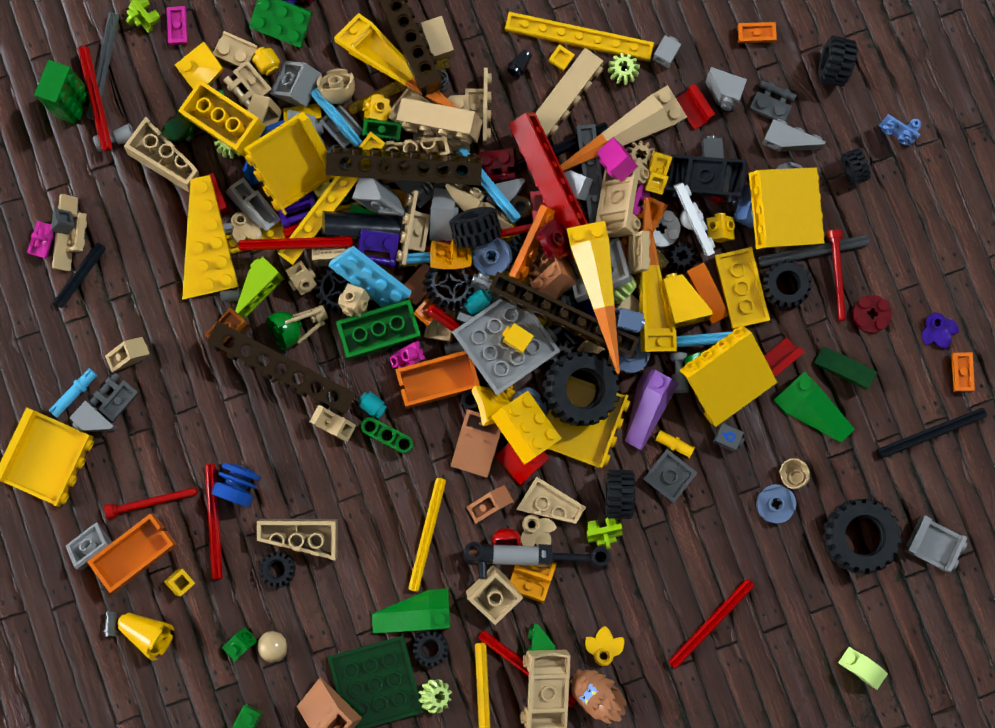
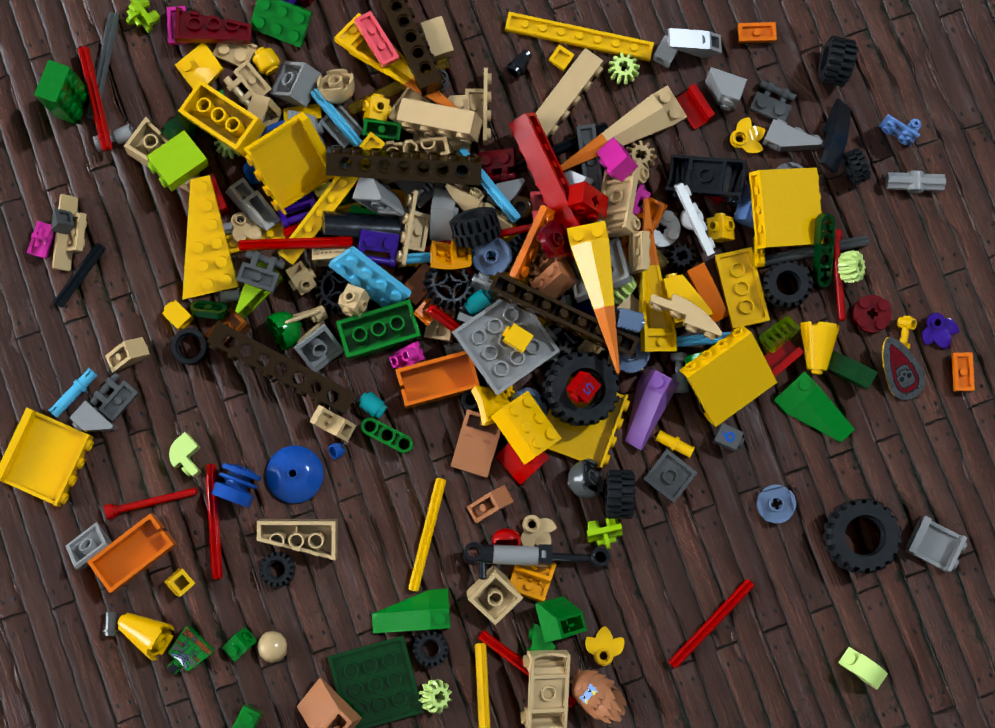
tan wing [516,477,586,524] -> none
yellow slope [644,151,672,195] -> none
dark grey brick [701,136,724,158] -> none
tan hair [779,458,810,489] -> none
black axle [878,408,987,458] -> none
none -> lime brick [146,130,209,192]
none -> yellow brick [162,300,195,331]
none -> torso [167,626,216,675]
none -> yellowish green brick [169,432,202,477]
none -> black tyre [171,328,209,366]
none -> dark red wing [175,7,252,44]
none -> dark green plate [190,300,228,320]
none -> dark grey plate [236,250,285,293]
none -> blue dish [266,446,324,504]
none -> light grey slope [294,324,344,372]
none -> blue hinge [328,443,345,459]
none -> coral plate [354,11,400,68]
none -> green slope [535,596,587,643]
none -> red brick [566,371,602,404]
none -> red brick [568,181,608,222]
none -> dark grey cylinder [568,458,604,499]
none -> tan slope [648,294,722,340]
none -> slope [667,28,722,59]
none -> yellow plate [730,117,766,154]
none -> yellow axle [753,235,765,268]
none -> clear neon green slope [759,315,800,354]
none -> yellow cone [800,322,839,375]
none -> dark green beam [812,213,835,287]
none -> black slope [819,99,851,173]
none -> yellowish green gear [837,250,866,283]
none -> shield [882,337,925,400]
none -> light grey piece [885,171,946,193]
none -> yellow bar [897,316,917,349]

